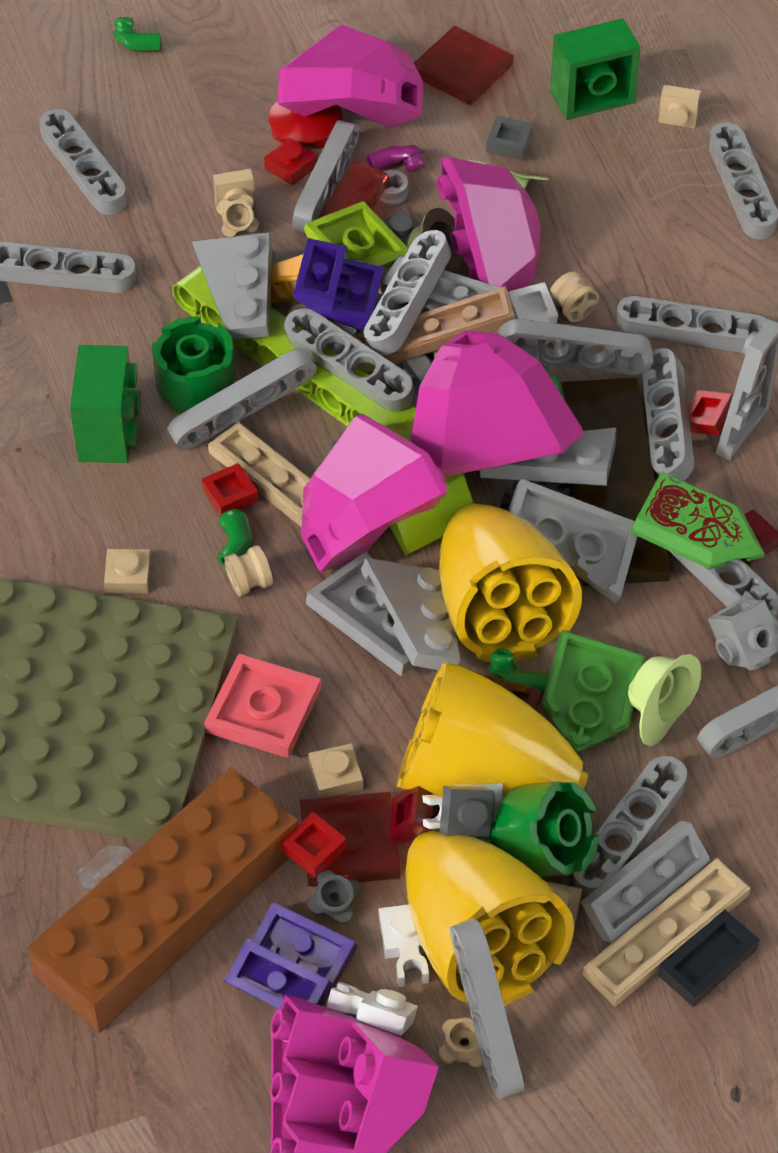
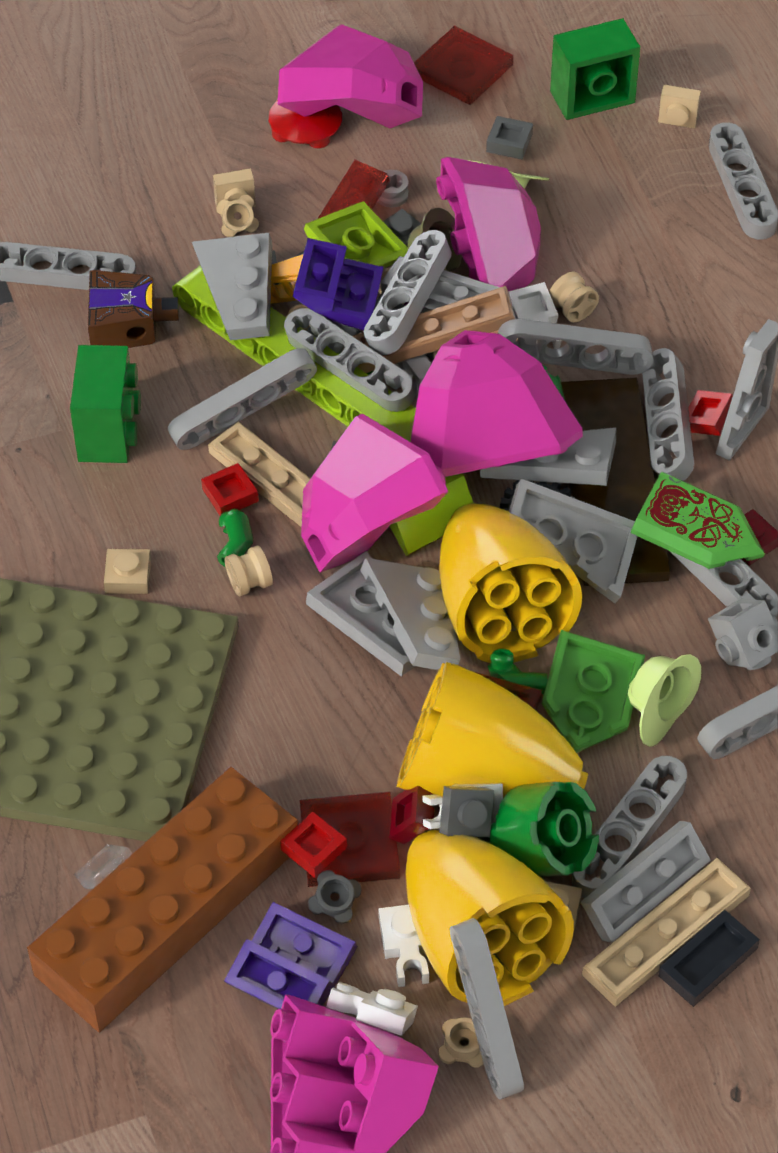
light grey beam [39,109,127,215] -> none
green arm [113,17,161,51] -> none
green brick [151,316,236,413] -> none
coral plate [204,654,321,759] -> none
red plate [264,137,318,186] -> none
light grey beam [292,120,359,234] -> none
tan plate [308,743,363,800] -> none
magenta arm [367,145,425,173] -> none
light grey beam [616,296,767,353] -> none
none -> reddish brown torso [88,270,179,348]

